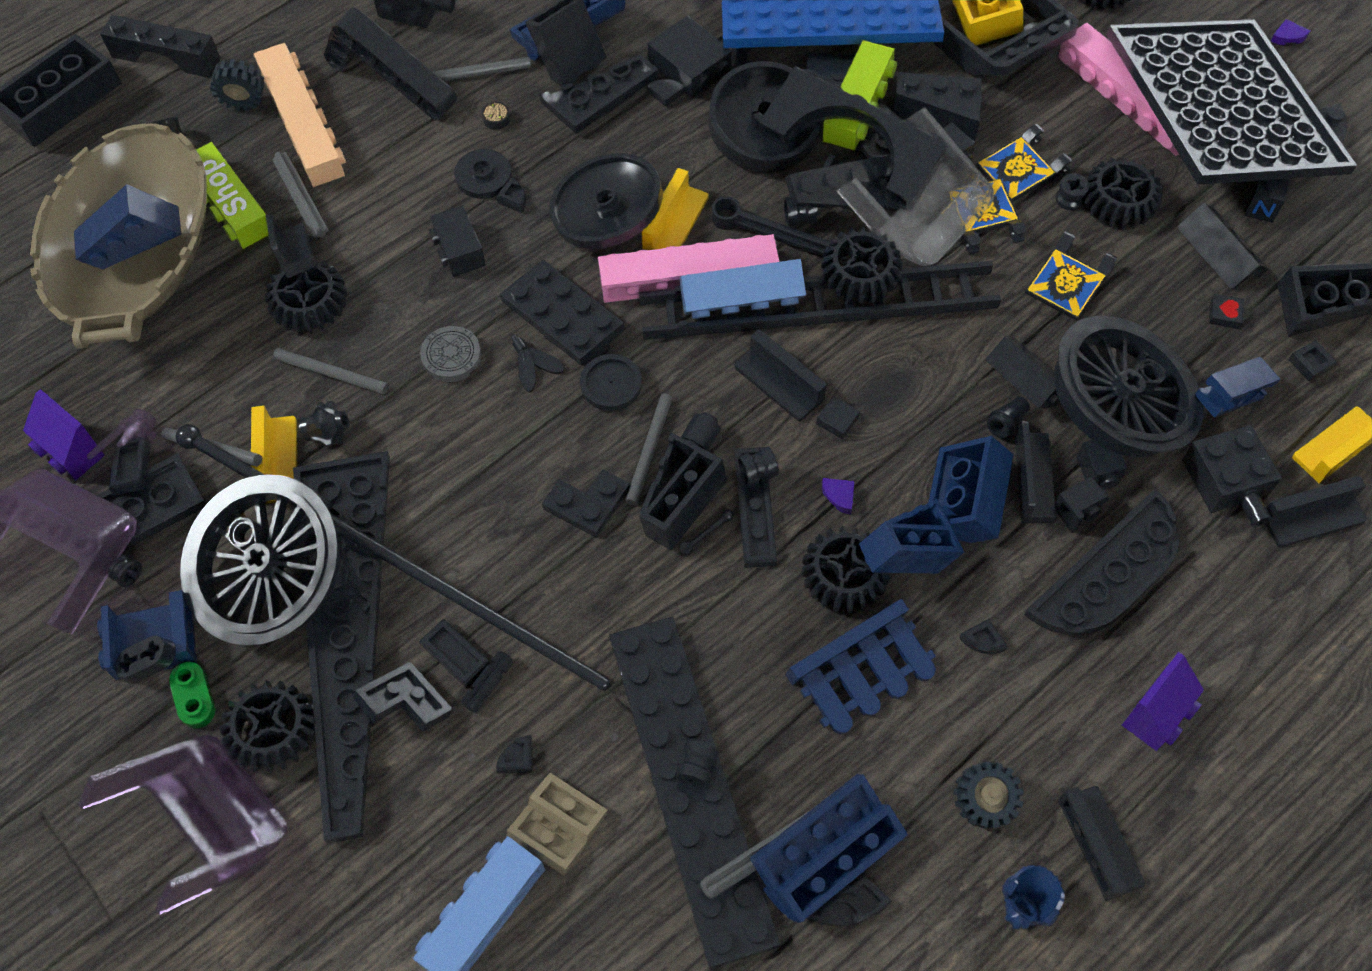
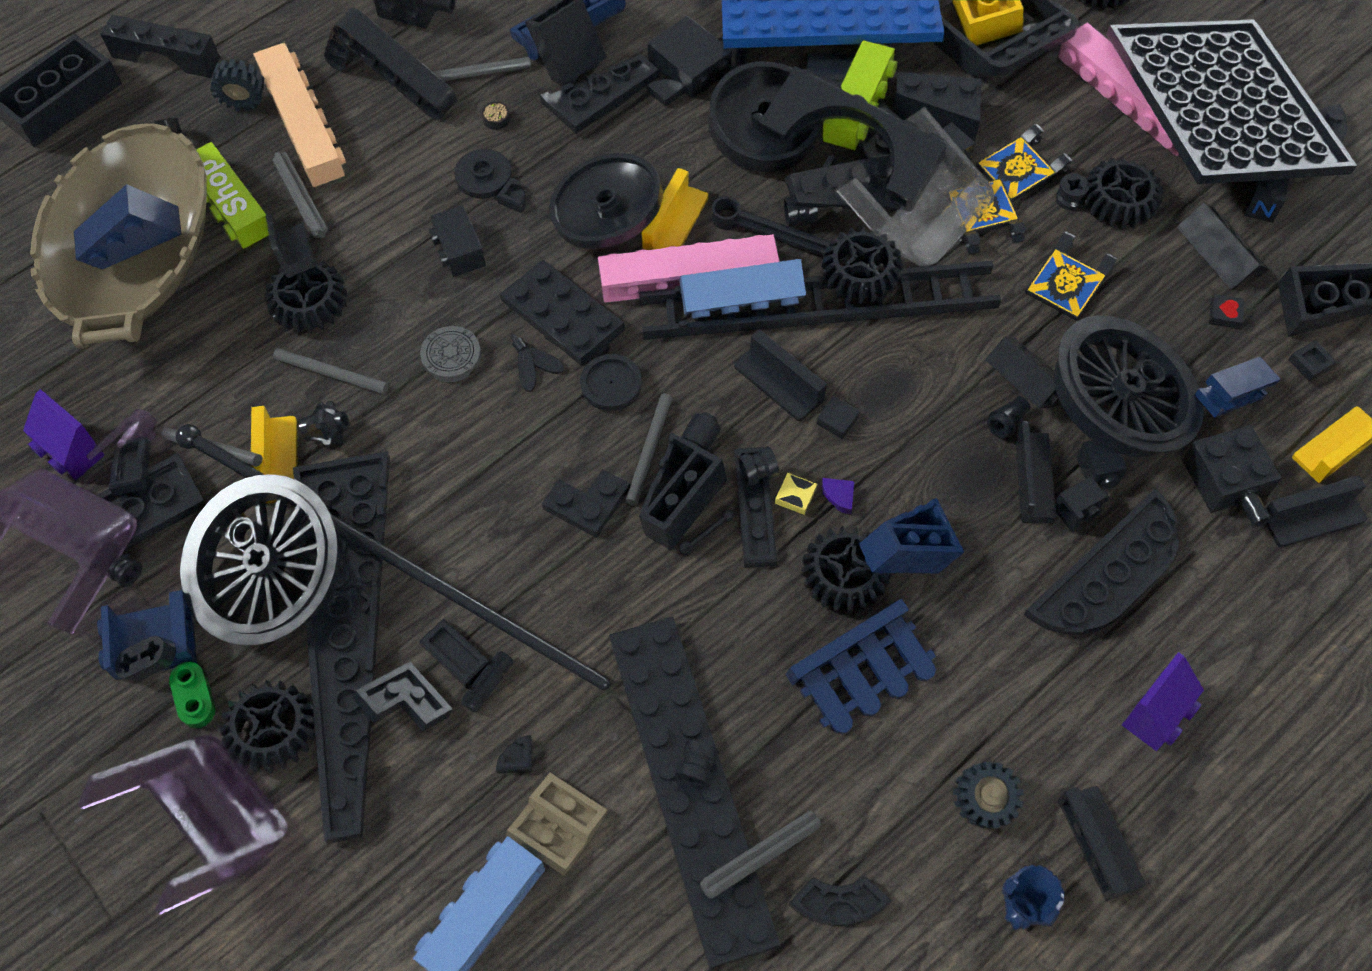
dark blue brick [749,774,908,923] -> none
dark blue slope [928,436,1014,543] -> none
black tile [959,619,1007,654] -> none
dark purple tile [1270,19,1310,45] -> none
none -> light yellow tile [775,473,817,515]

